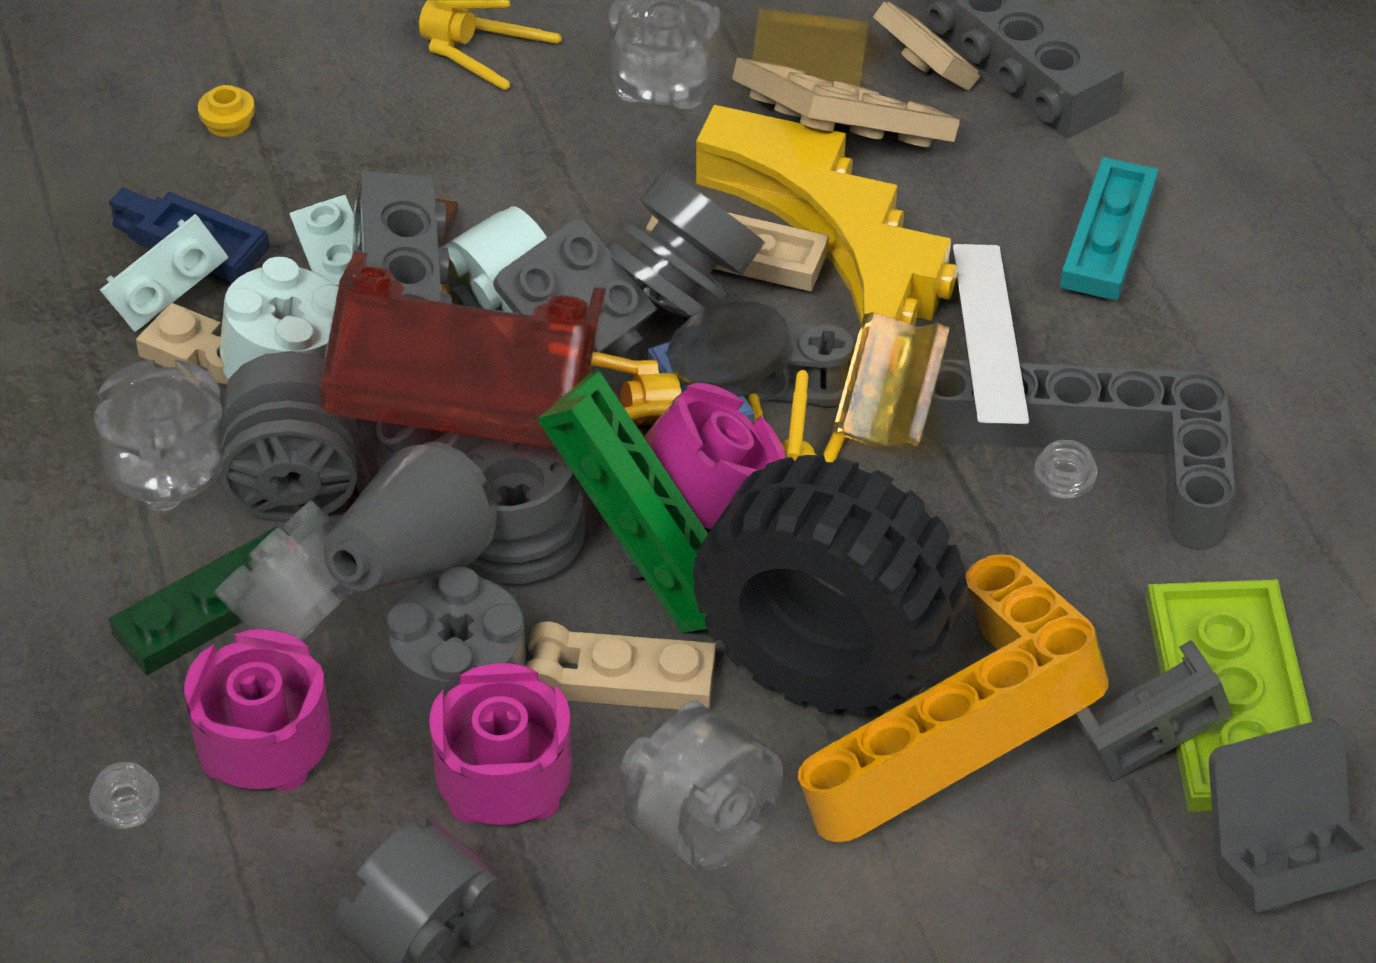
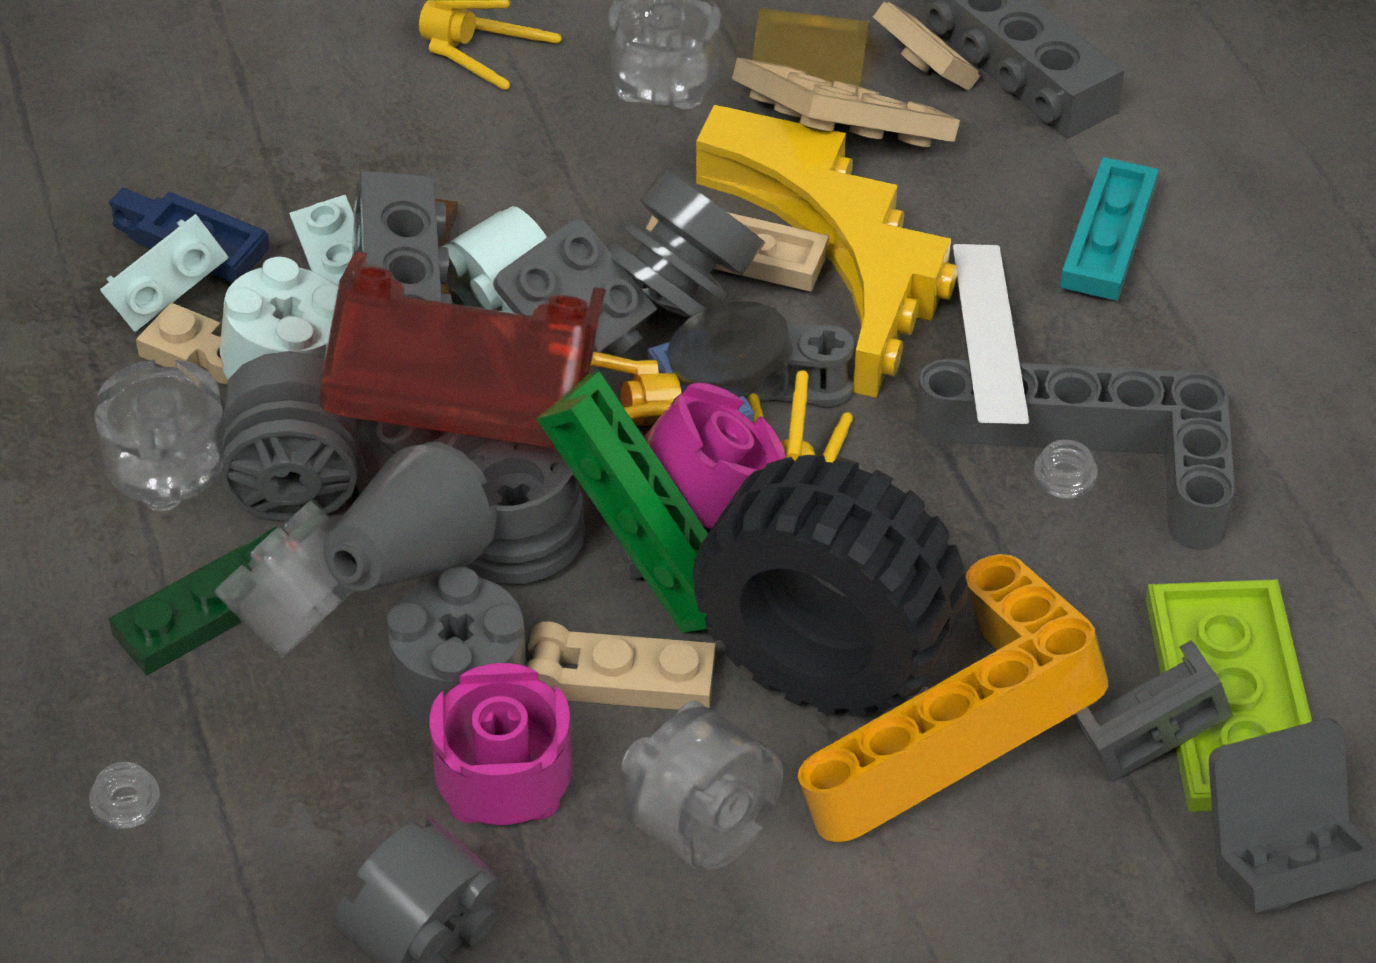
dark pink brick [184,629,331,791] -> none
yellow plate [198,85,255,137] -> none
clear yellow panel [832,312,949,452] -> none

